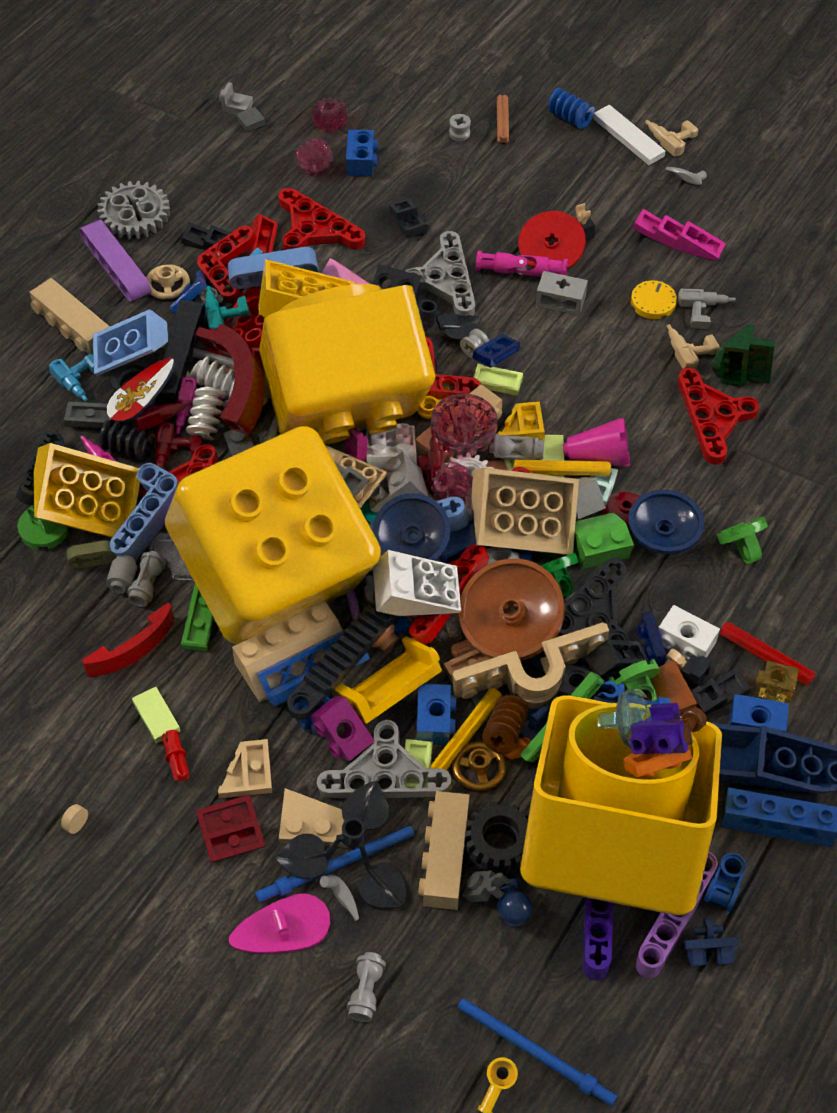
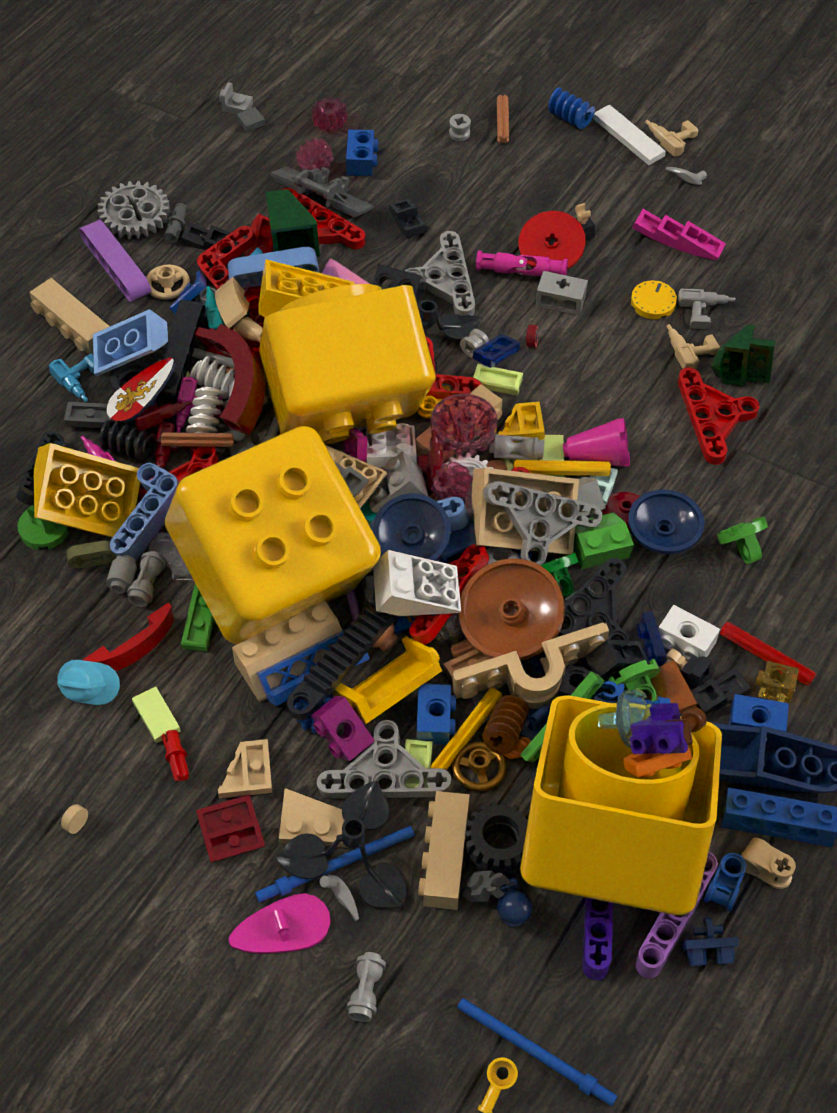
none -> medium azure piece [57,660,120,705]
none -> nougat axle [161,433,234,447]
none -> dark grey pin [164,203,189,244]
none -> tan slope [215,277,250,329]
none -> tan cone [234,317,263,342]
none -> dark green slope [265,189,320,257]
none -> dark grey piece [271,166,374,217]
none -> light grey beam [483,481,602,565]
none -> dark red tile [526,324,538,348]
none -> tan piece [741,837,796,889]

